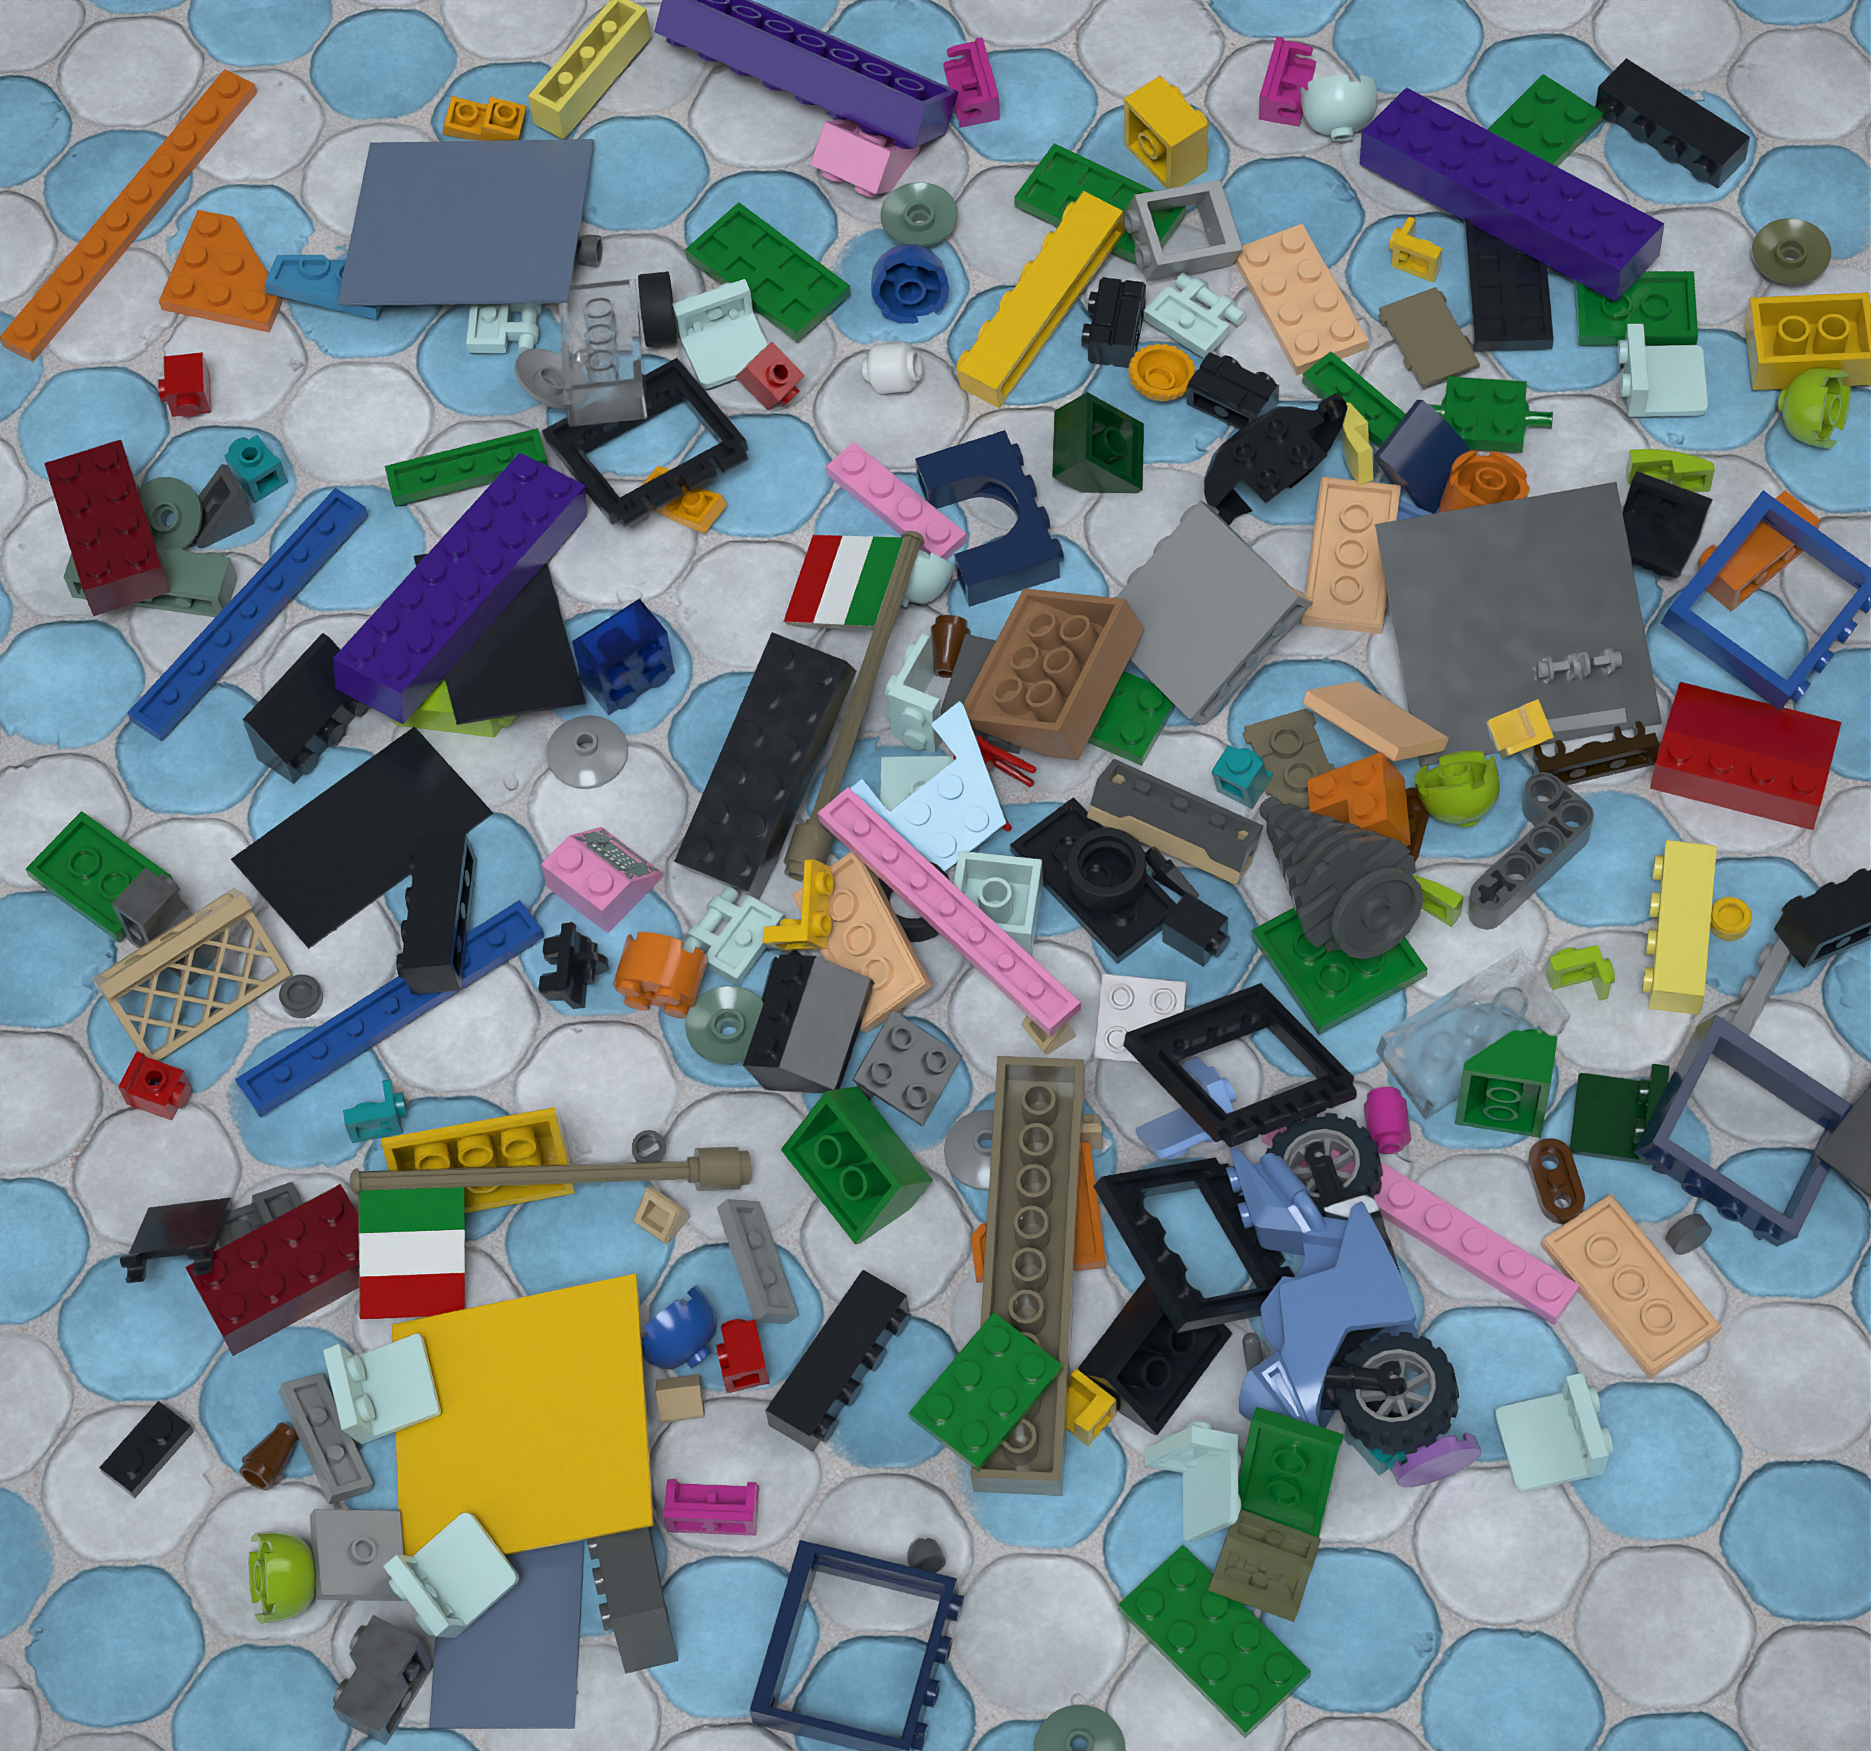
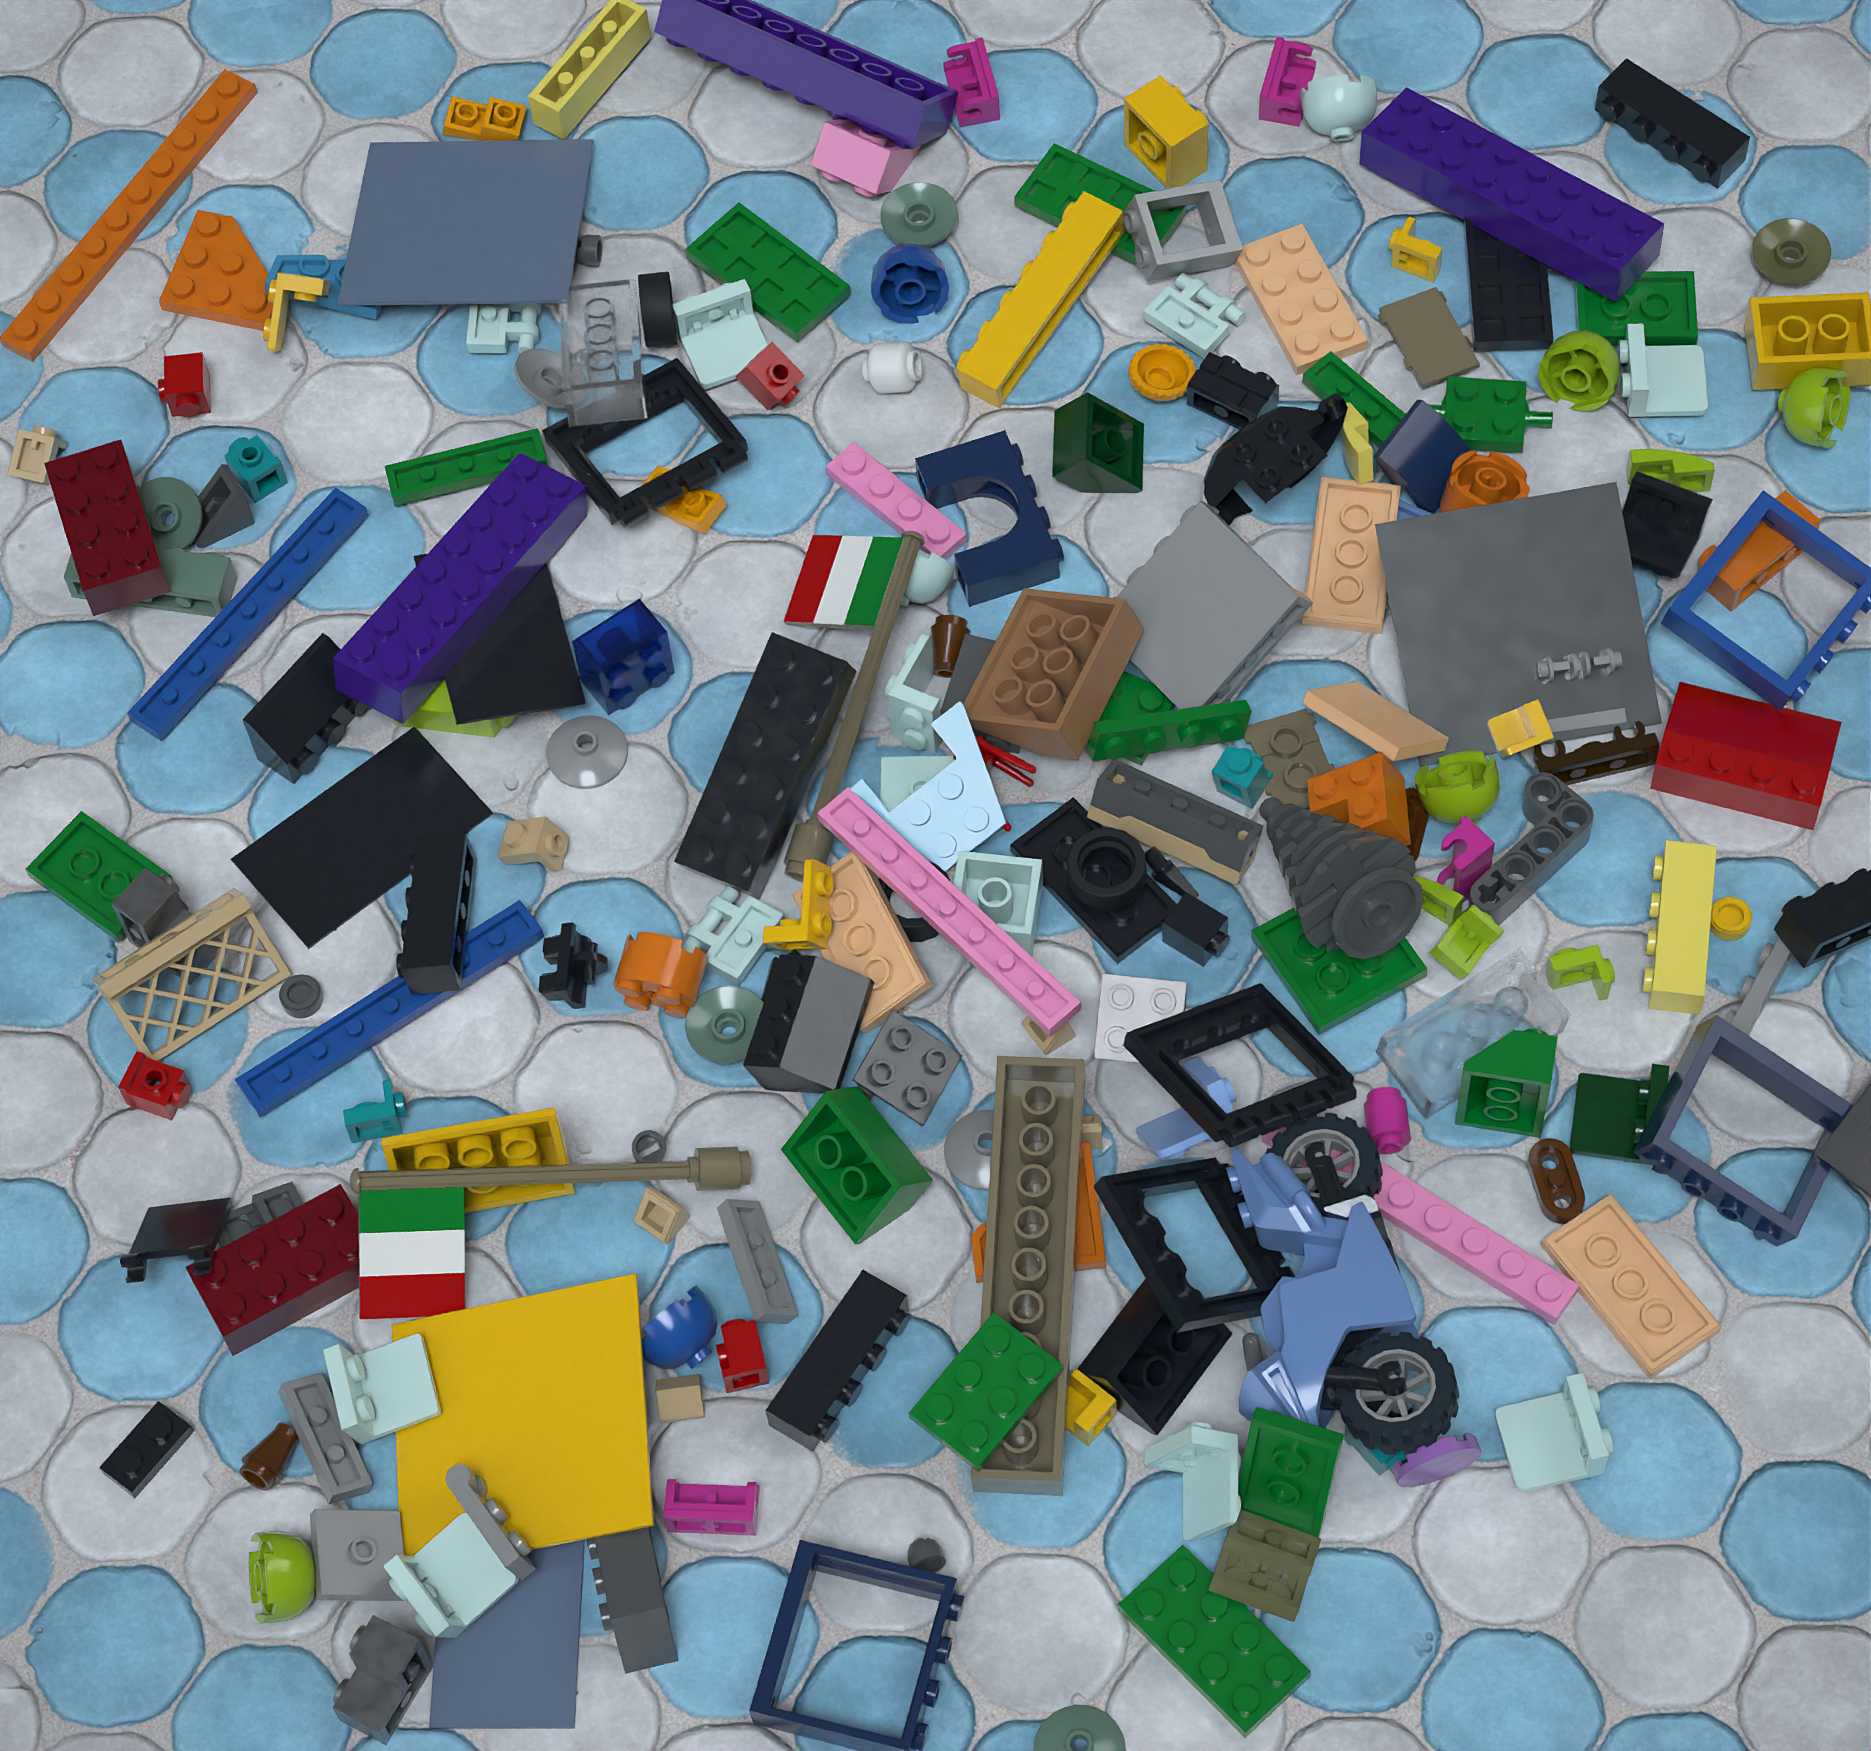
bright pink slope [541,827,663,934] -> none
black brick [1081,277,1146,368] -> none
green plate [1487,74,1603,167] -> none
dark grey tile [1666,1214,1712,1255] -> none
none -> tan bracket [7,425,67,485]
none -> yellow bracket [263,273,330,351]
none -> light grey plate [446,1464,536,1581]
none -> tan bracket [497,817,569,872]
none -> green plate [1086,700,1252,762]
none -> lime bracket [1429,905,1504,980]
none -> dark pink hinge [1437,815,1495,903]
none -> lime cylinder [1538,330,1621,411]

